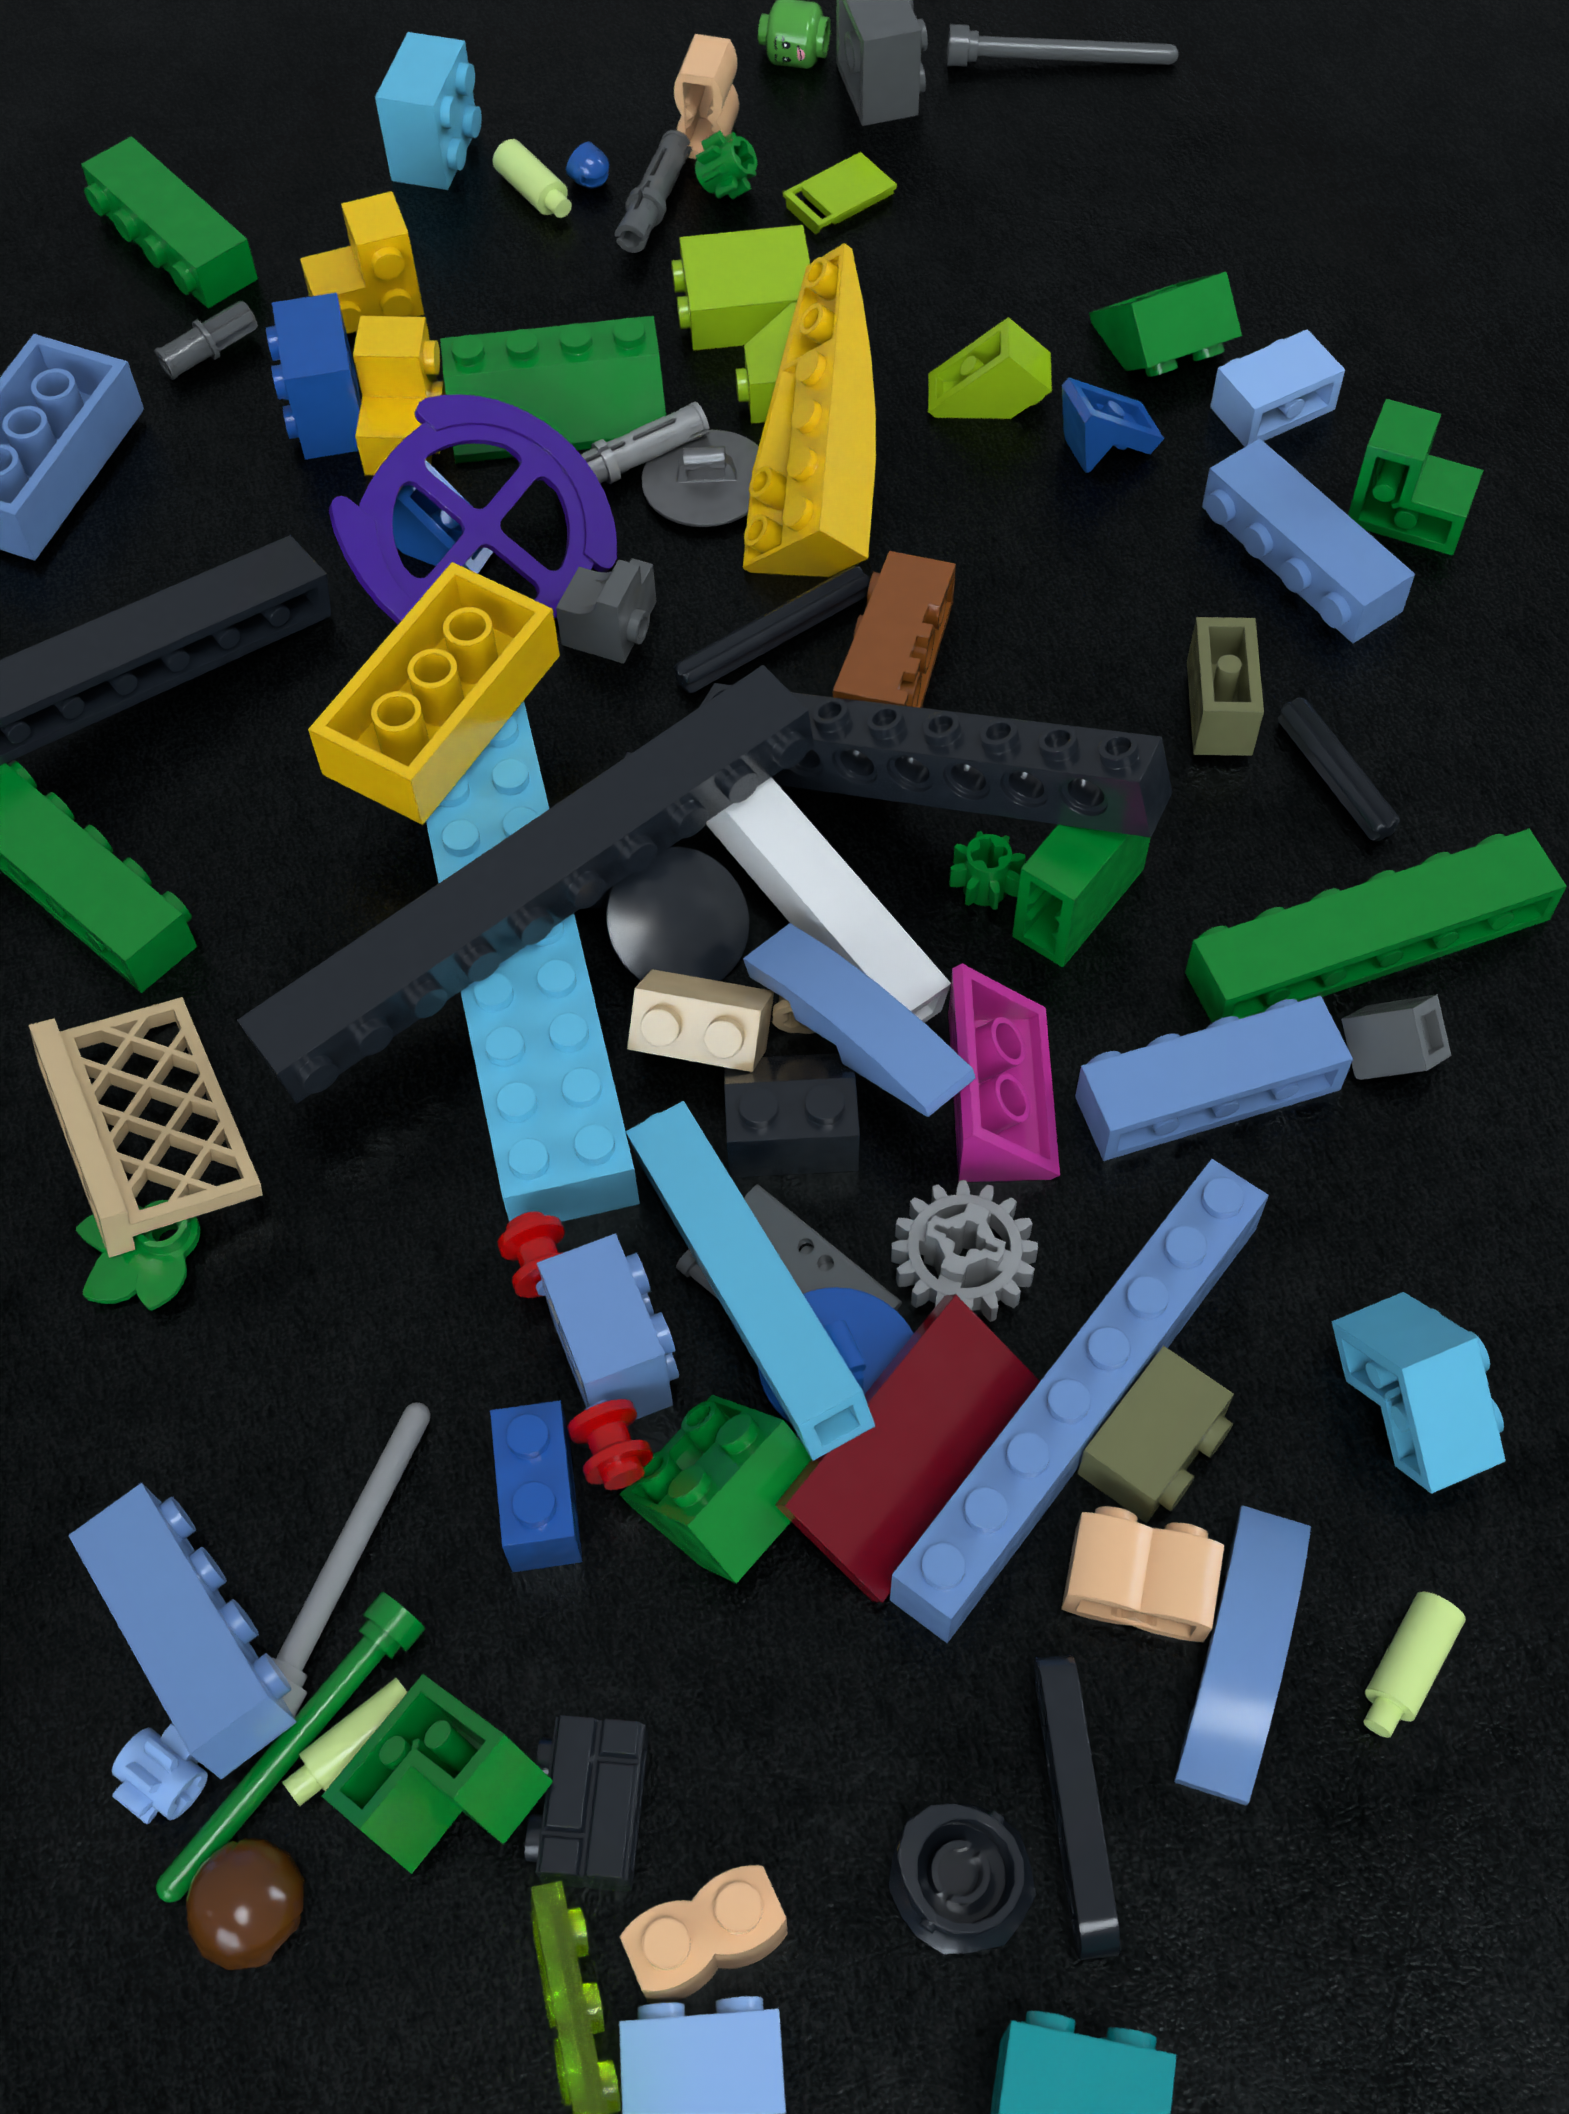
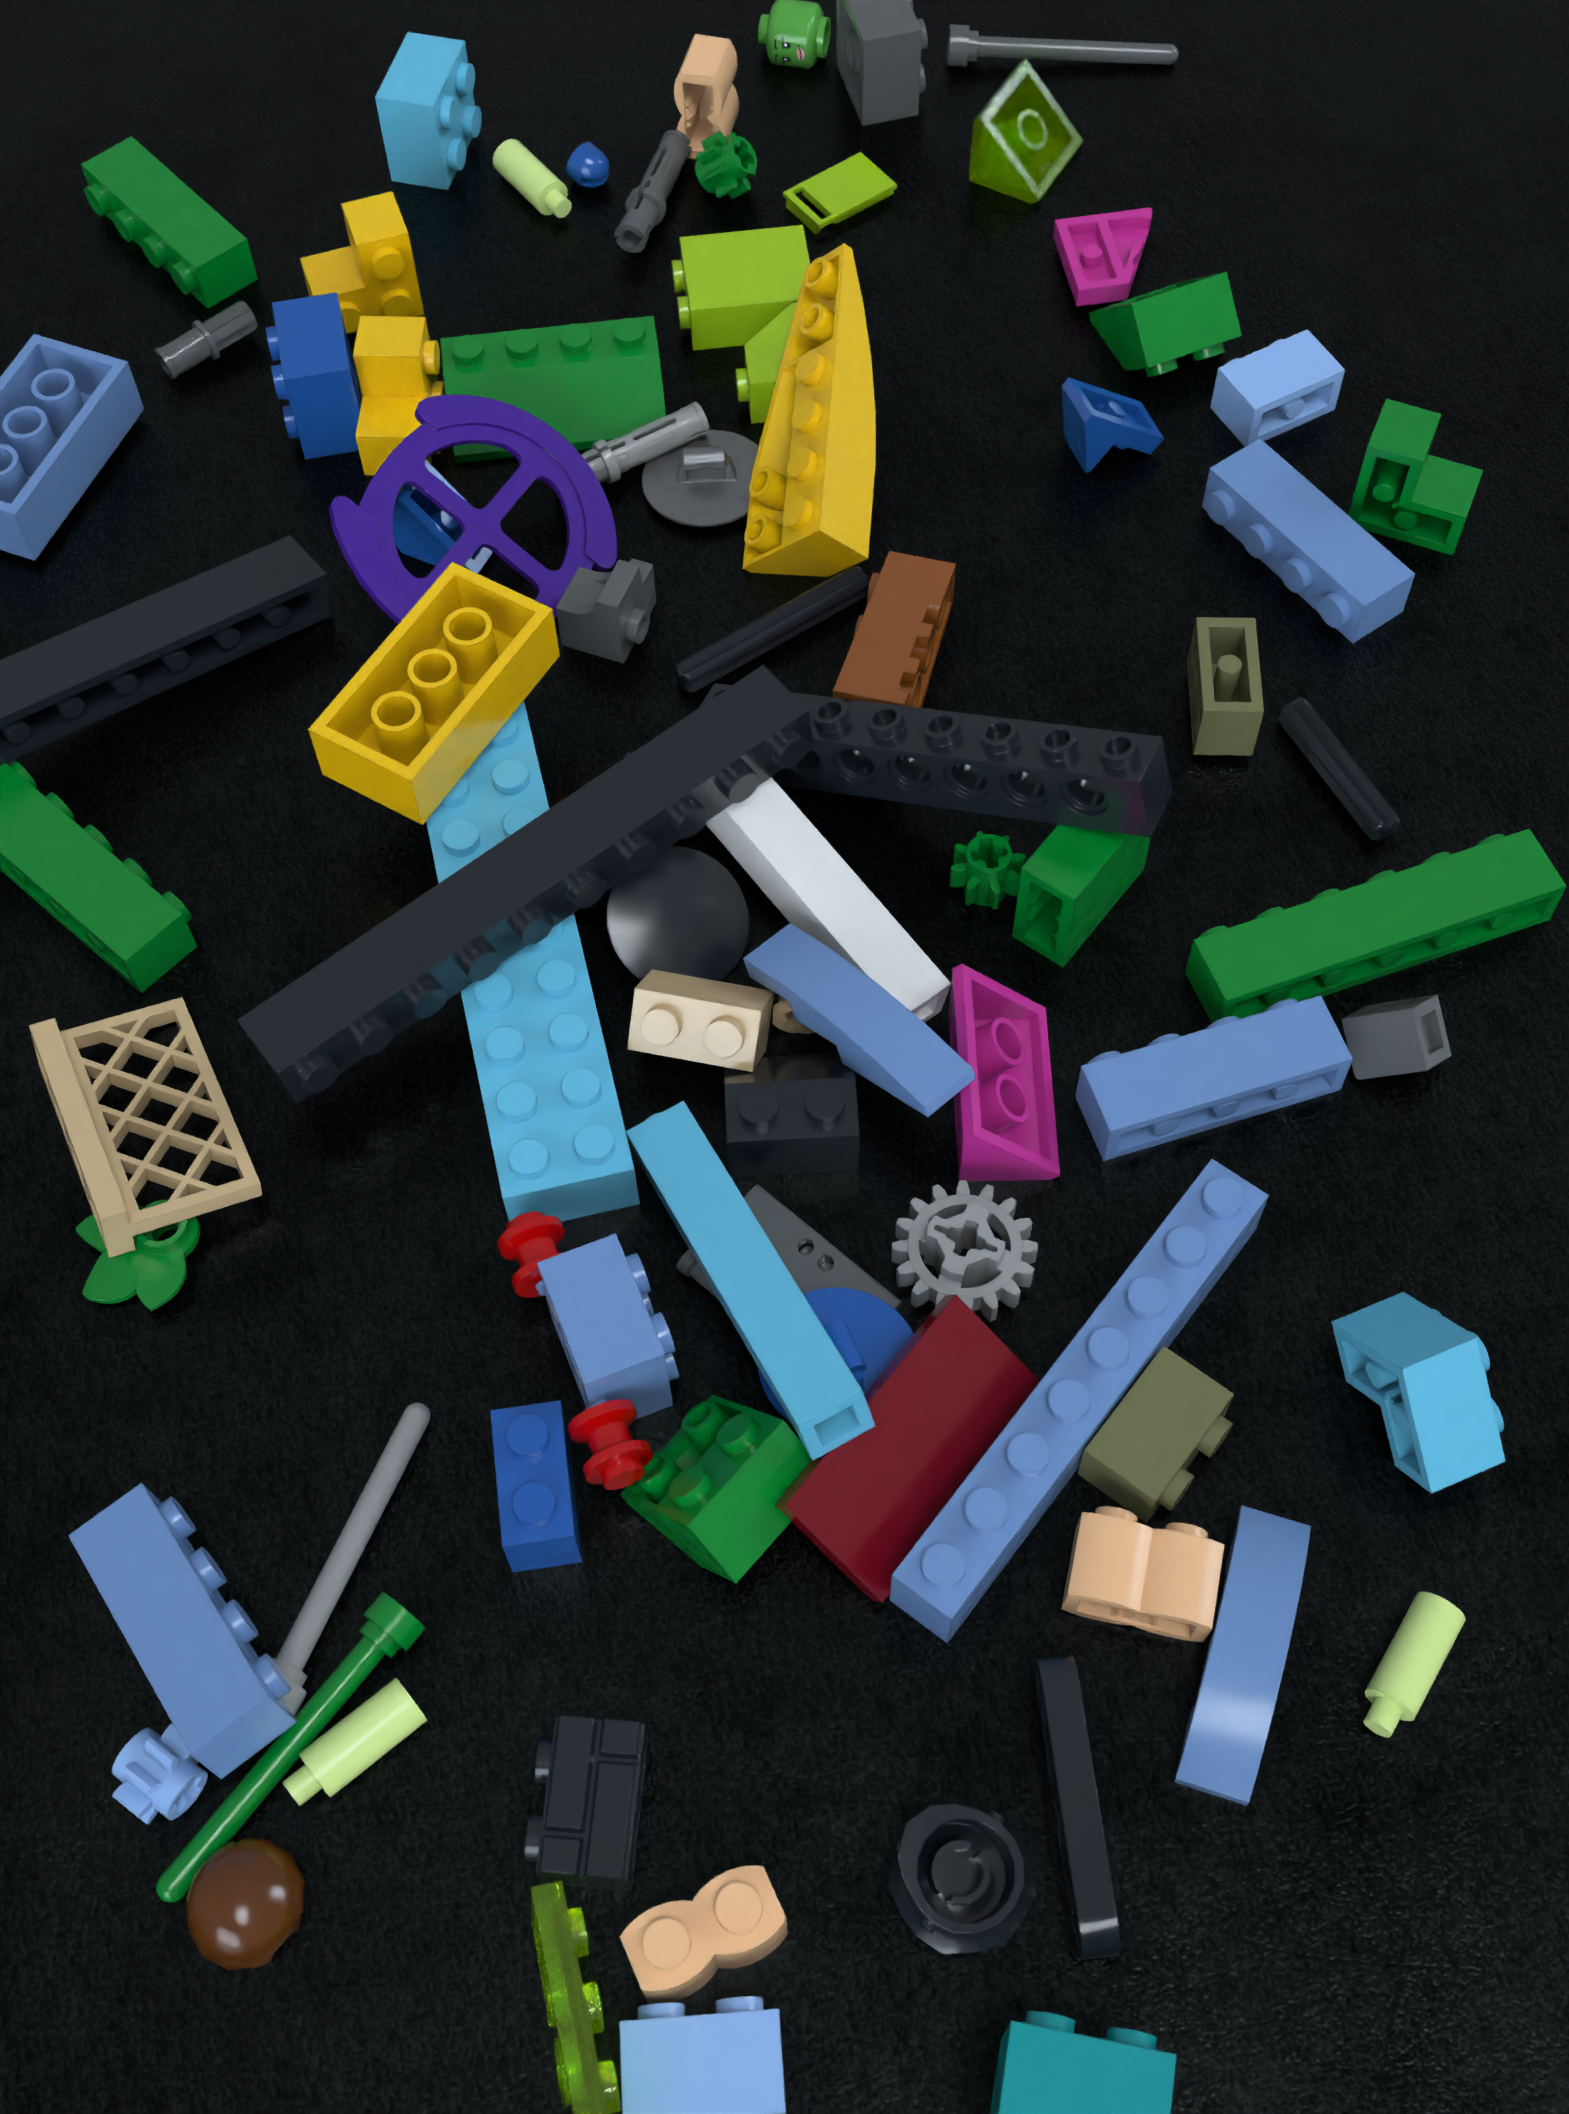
green brick [322,1674,553,1874] -> none
lime slope [928,317,1052,419] -> none
none -> clear neon green slope [969,59,1083,204]
none -> dark pink wing [1053,207,1153,306]

